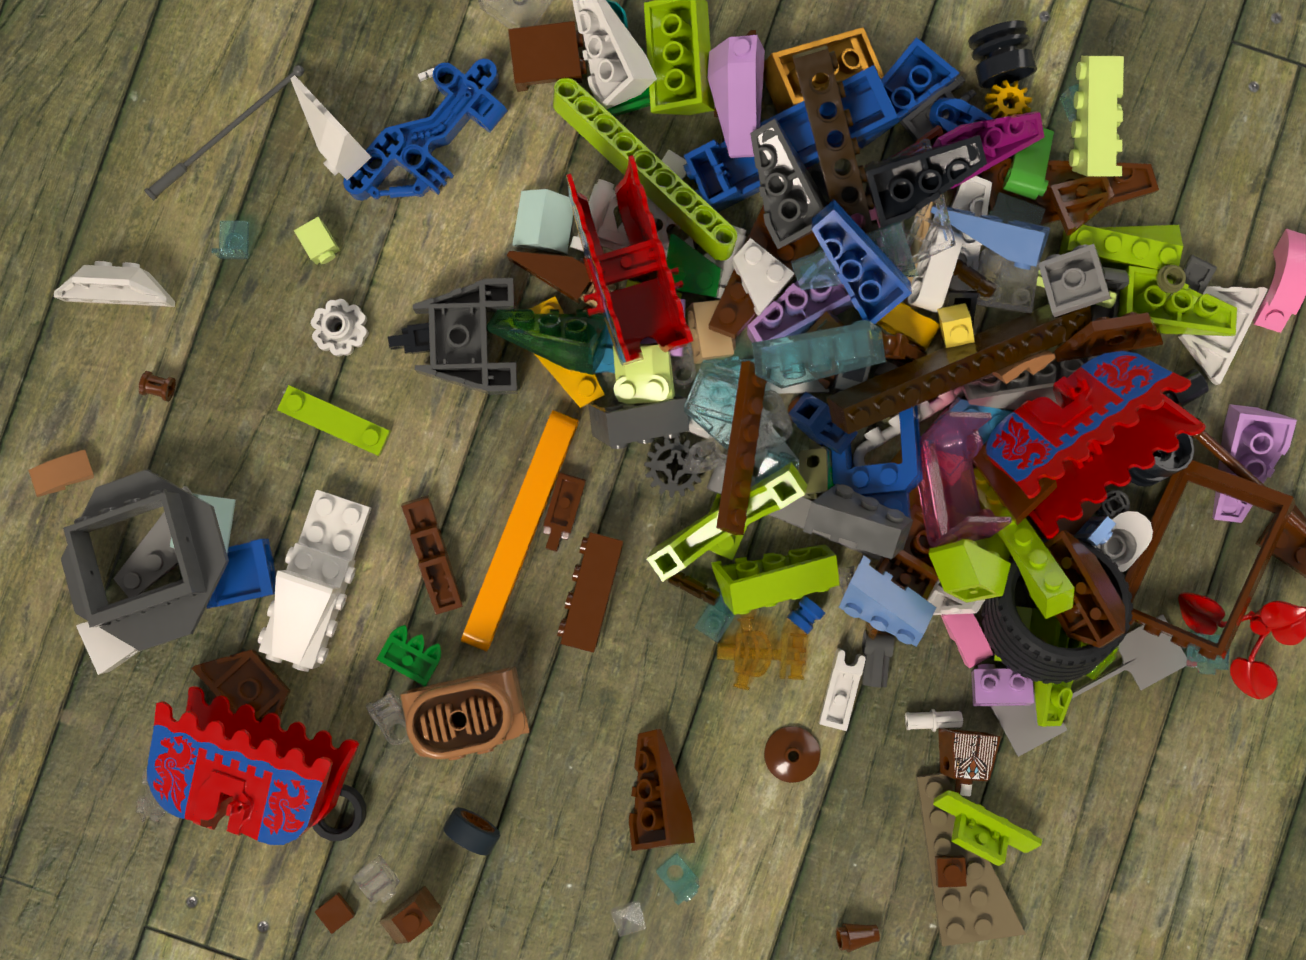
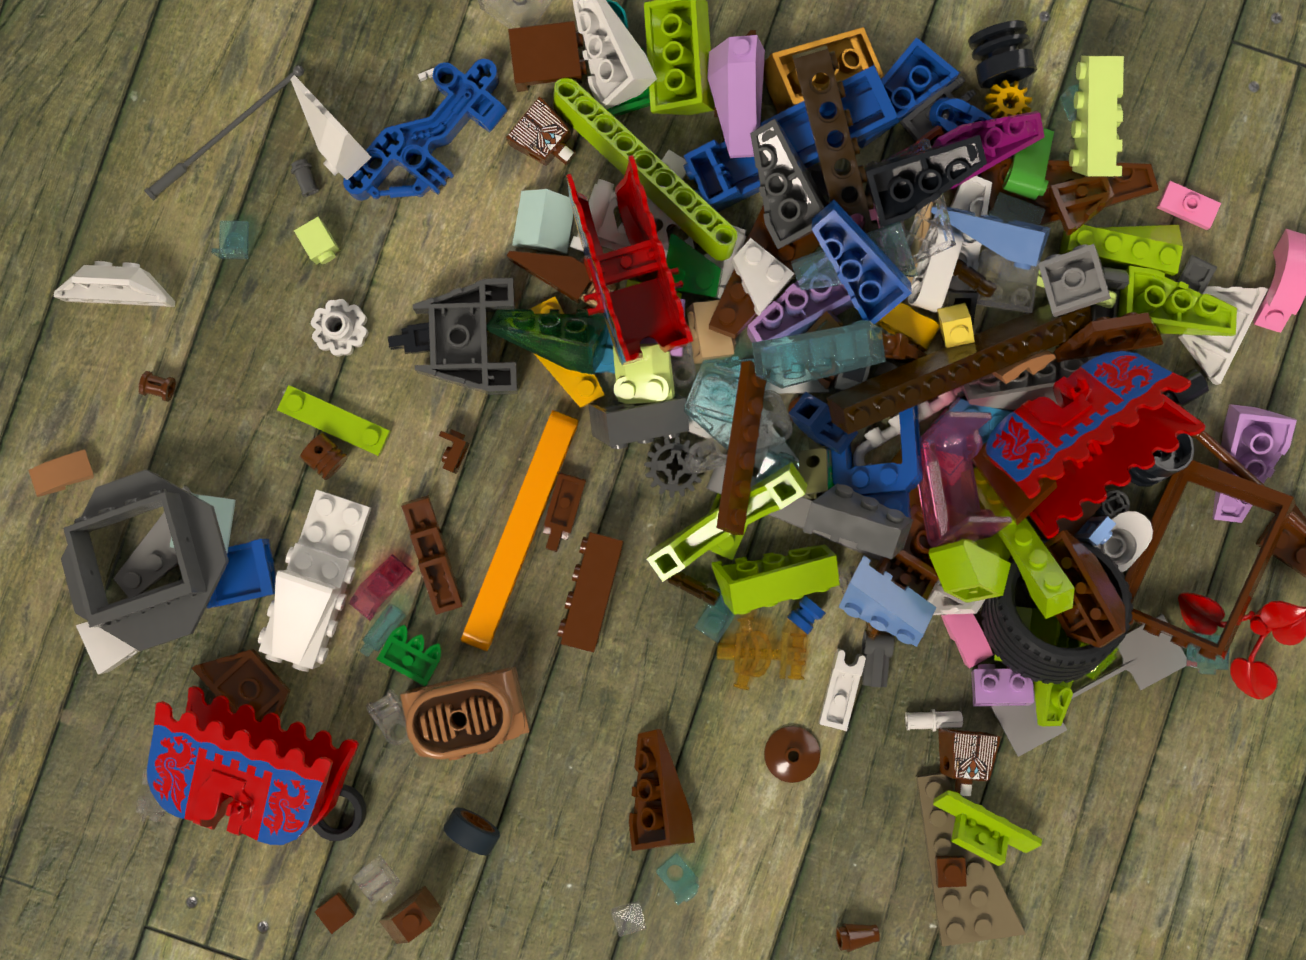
olive plate [1156,265,1186,293] -> none
none -> dark grey pin [290,159,319,197]
none -> reddish brown piece [300,433,348,480]
none -> clear pink slope [349,554,413,621]
none -> clear light blue cylinder [360,603,406,657]
none -> reddish brown bracket [439,429,470,474]
none -> reddish brown torso [506,96,576,166]
none -> bright pink plate [1157,181,1221,230]

